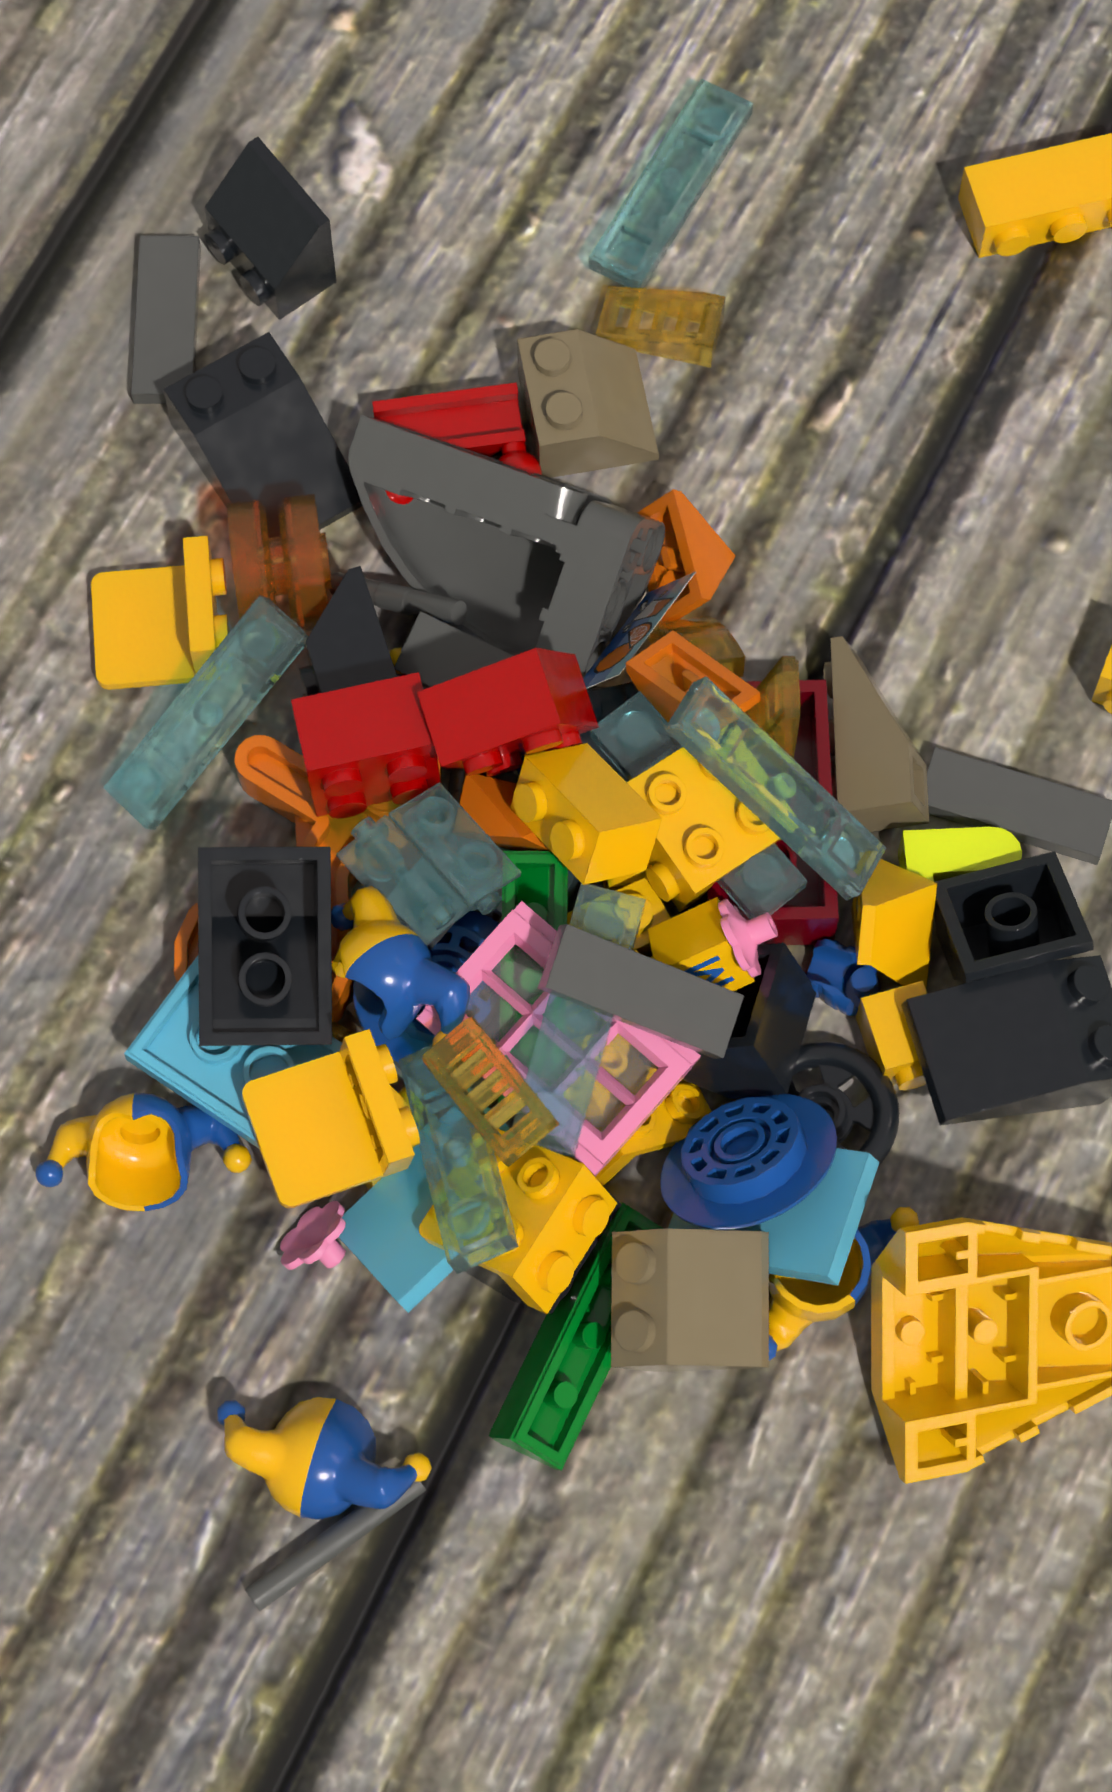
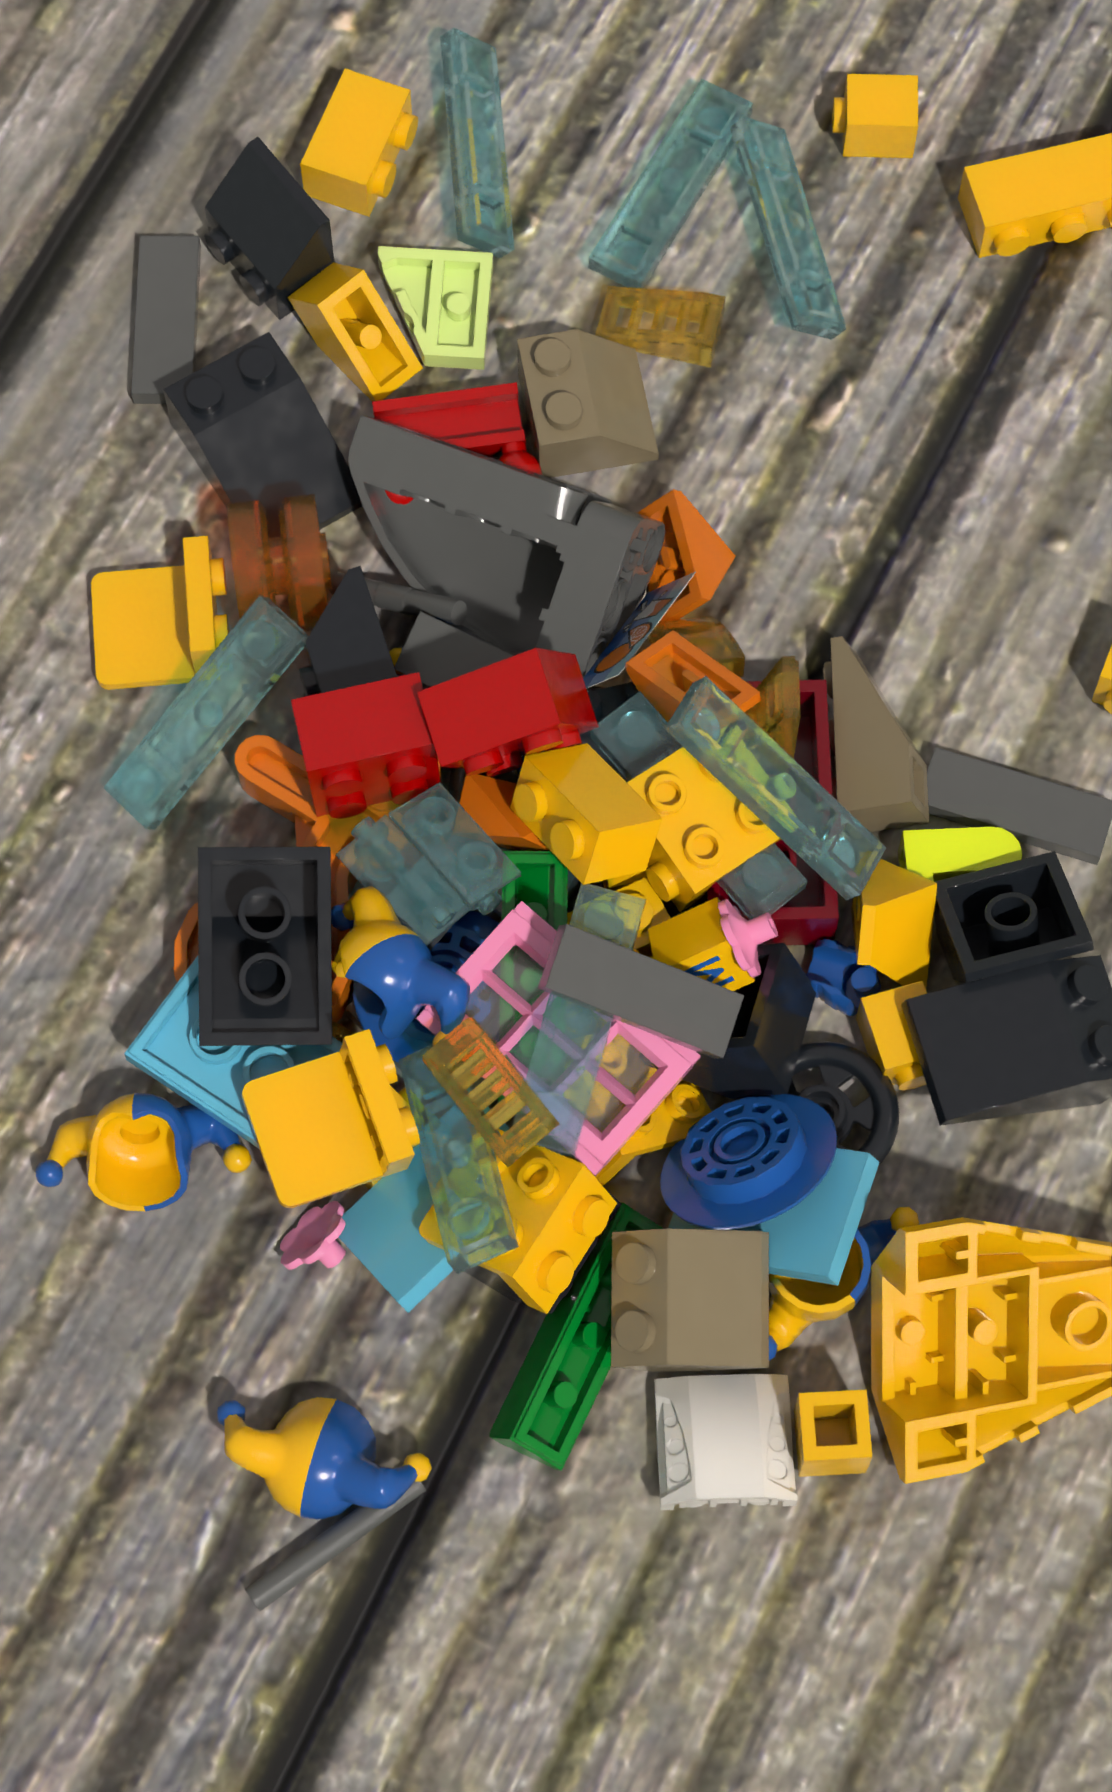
none -> yellow slope [287,262,423,401]
none -> yellow piece [300,68,418,217]
none -> yellowish green wing [378,246,493,370]
none -> clear light blue plate [440,28,514,258]
none -> white slope [654,1374,797,1510]
none -> clear light blue plate [730,116,846,340]
none -> yellow brick [793,1389,872,1477]
none -> yellow brick [832,74,918,158]

